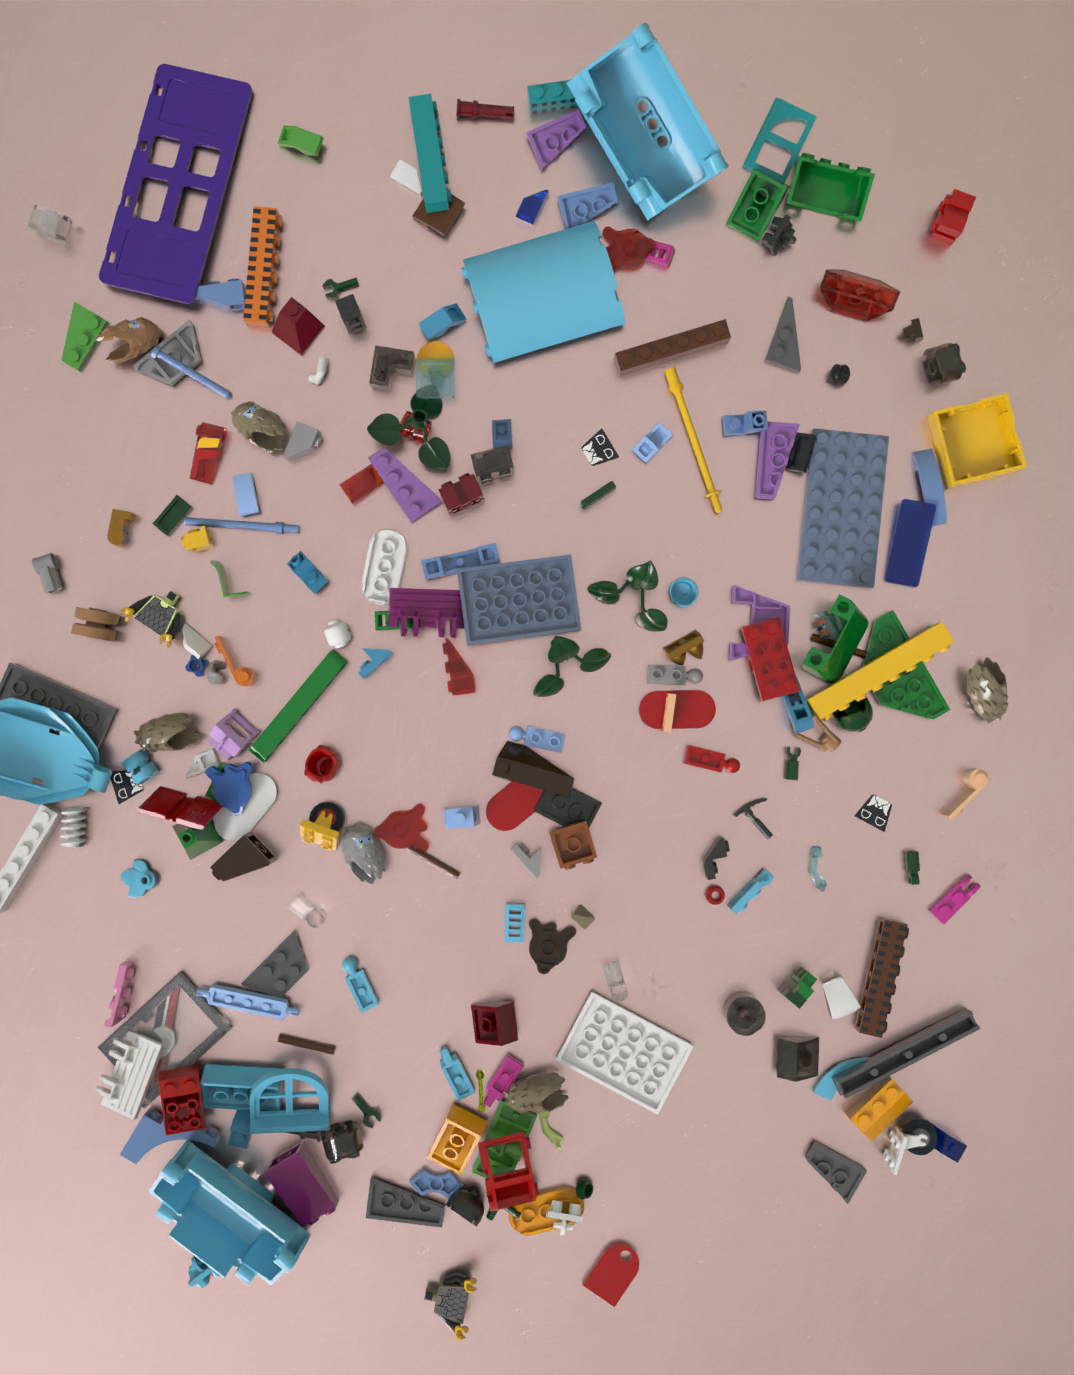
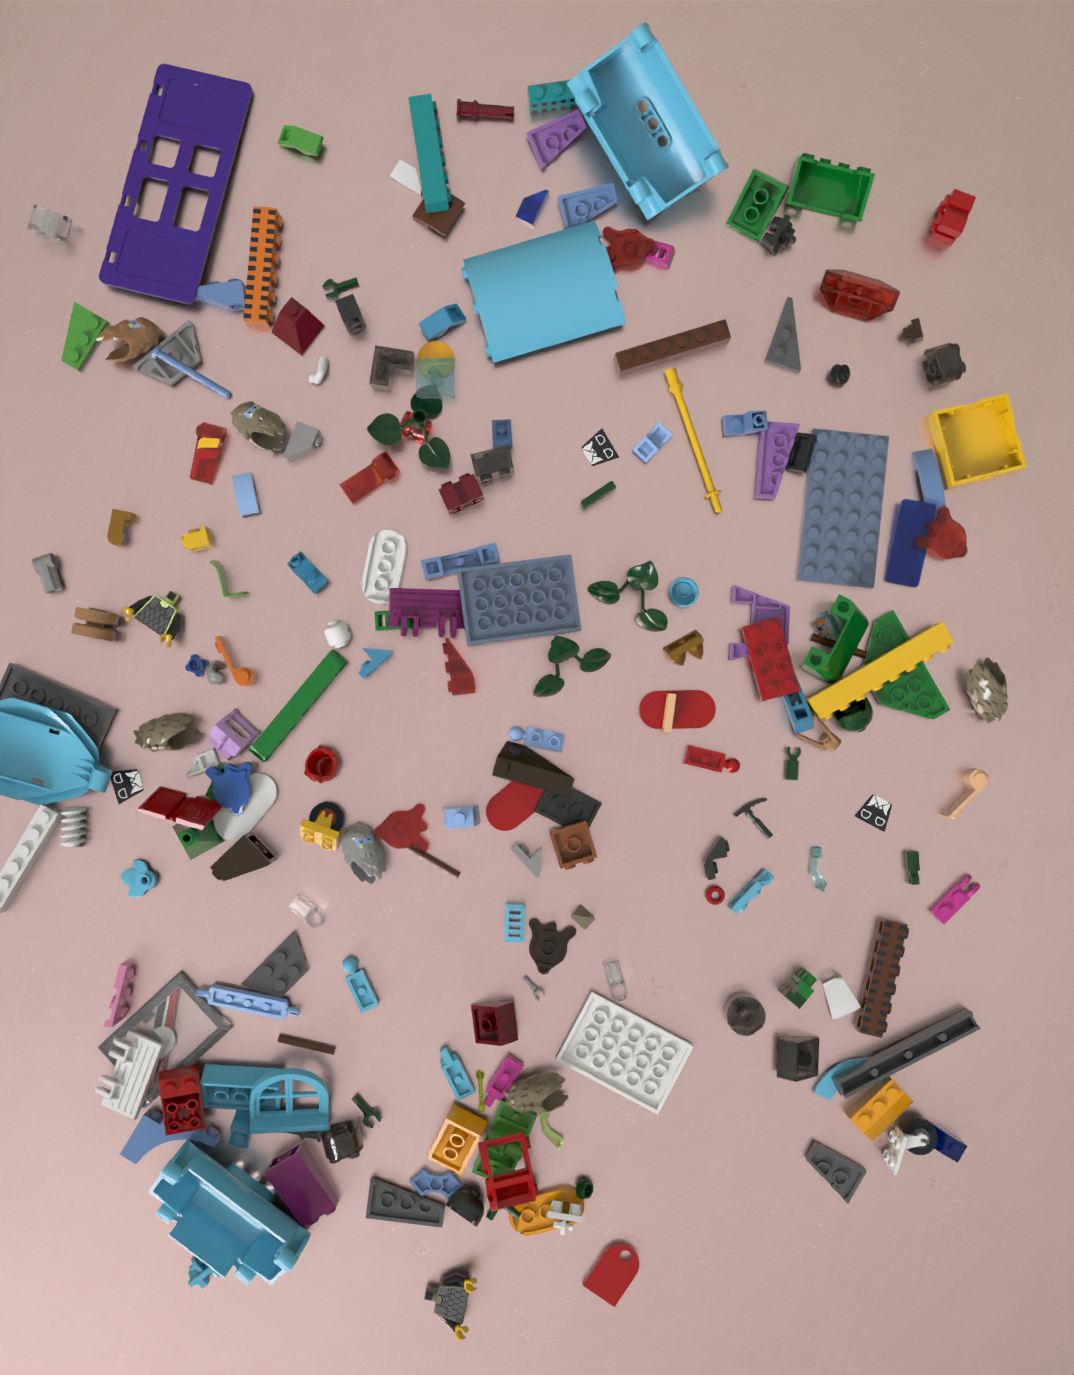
medium azure wheel [122,749,158,785] -> none
dark green tile [152,495,193,537] -> none
white tile [182,623,212,659] -> none
medium blue bar [184,517,299,533] -> none
medium lavender wing [368,447,442,522] -> none
light grey plate [647,664,703,685] -> none
teal window [743,97,817,183] -> none
none -> light grey hand [523,976,545,1001]
none -> clear red tile [915,506,968,559]

